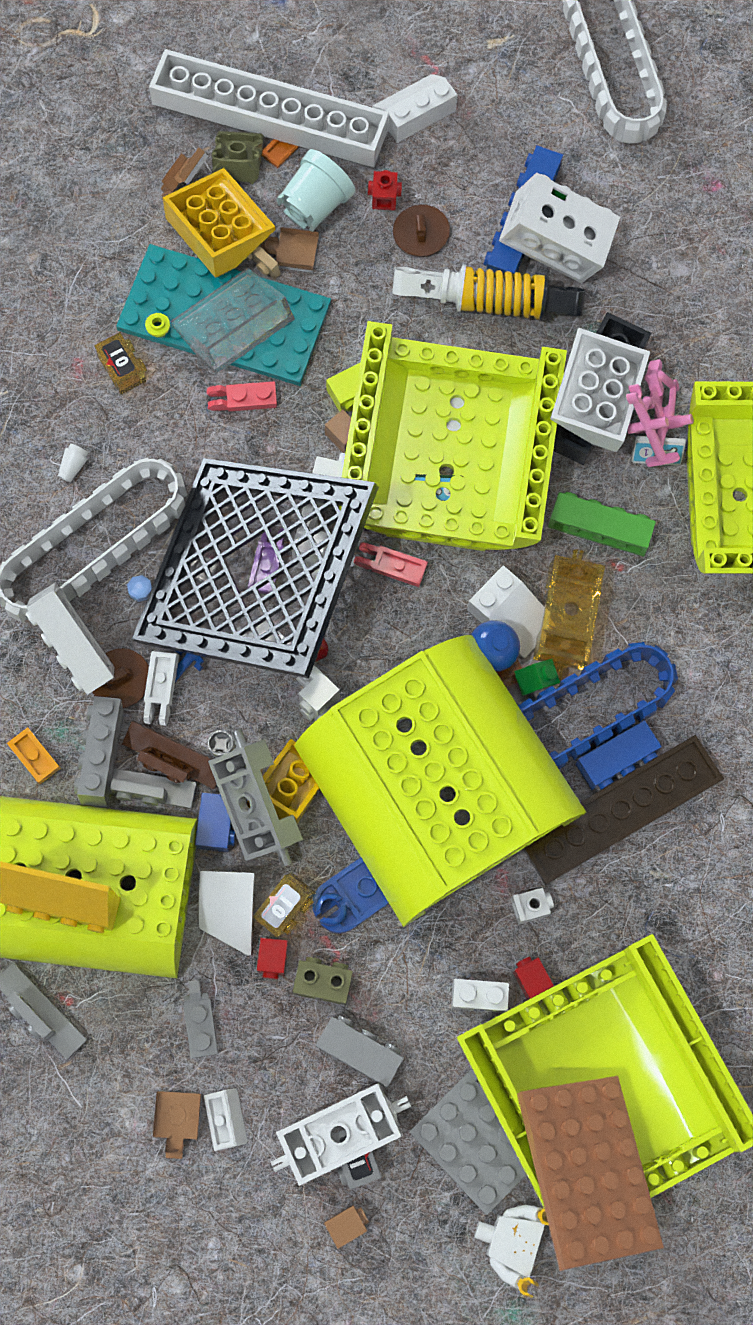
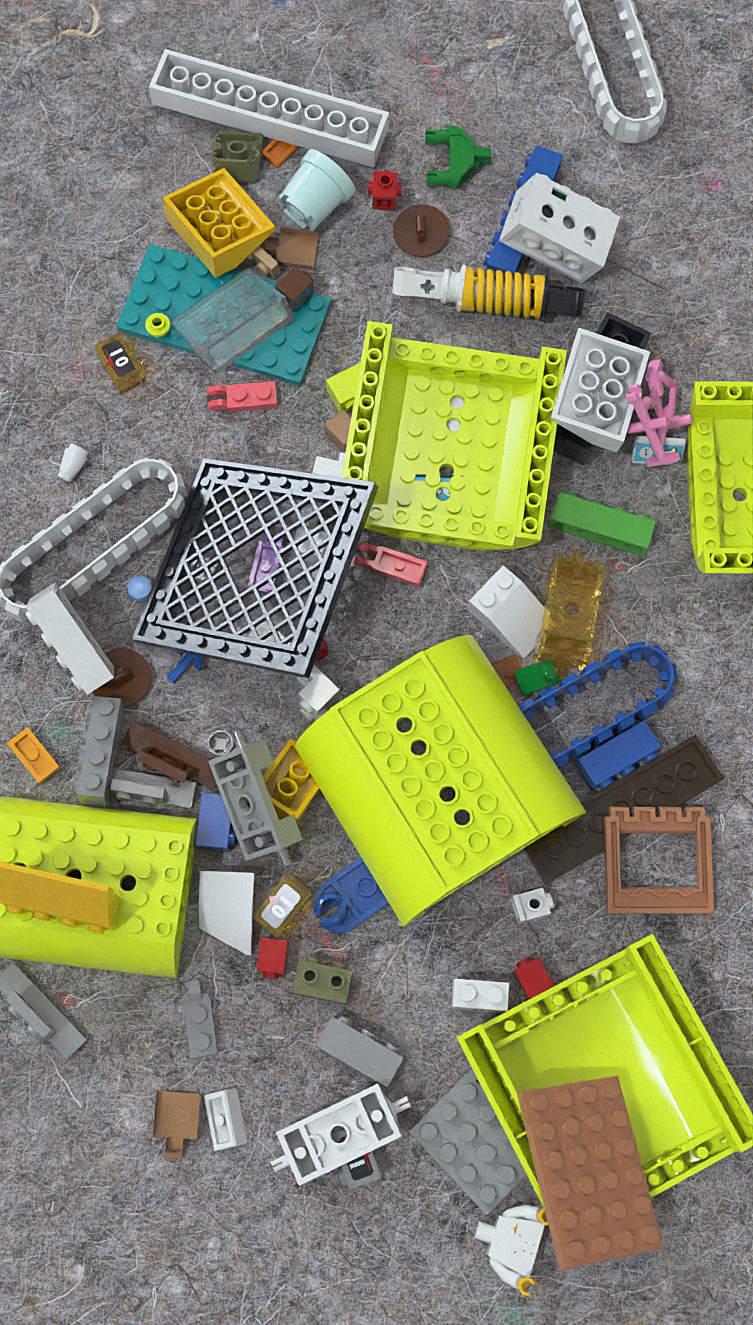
white hinge [143,651,179,726] -> none
medium nougat piece [160,147,208,197] -> none
medium nougat brick [324,1204,369,1249] -> none
white slope [372,74,457,143] -> none
blue brick [471,620,520,672] -> none
none -> reddish brown brick [275,266,314,312]
none -> green connector [425,126,492,189]
none -> nougat hinge [604,806,714,914]

